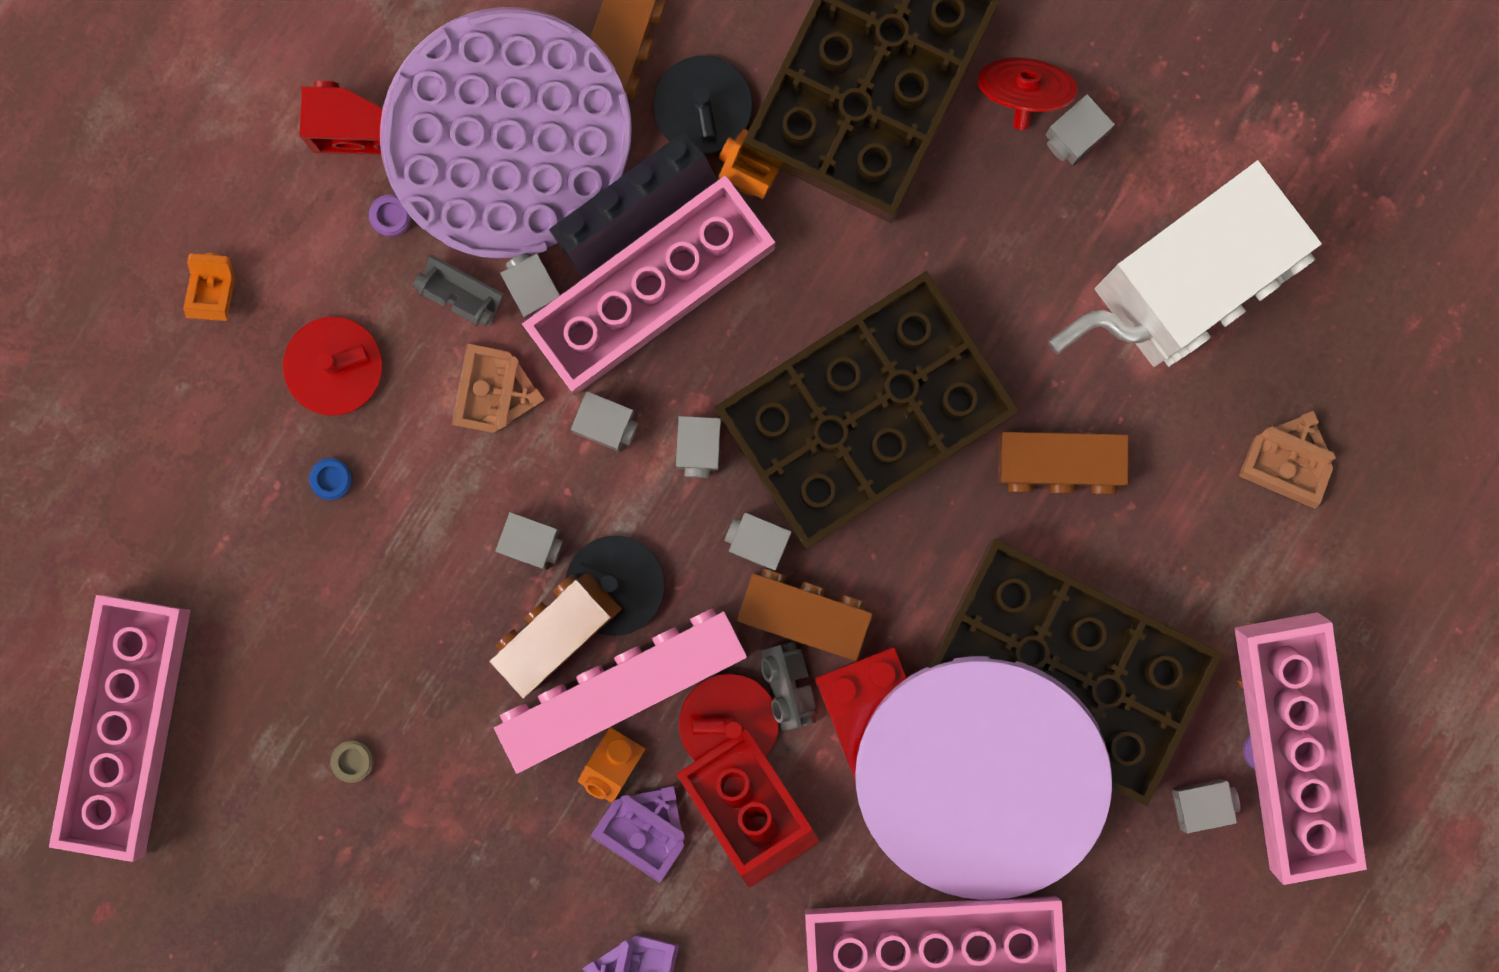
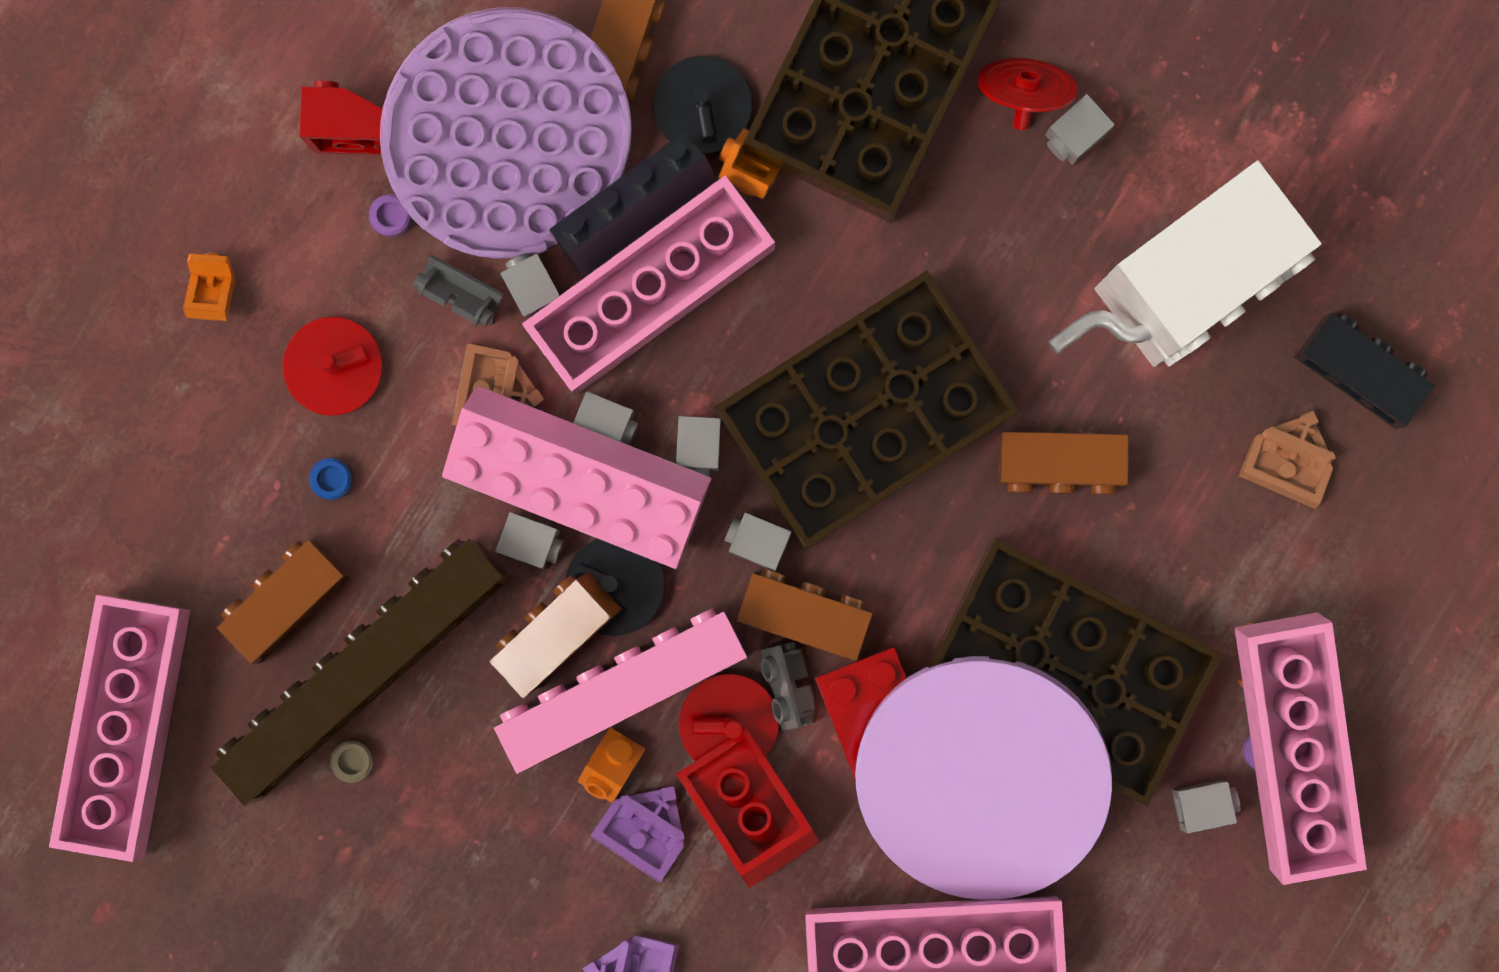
none -> dark brown brick [210,539,511,806]
none -> dark orange brick [216,540,349,664]
none -> bright pink brick [442,386,712,569]
none -> black brick [1294,313,1435,430]

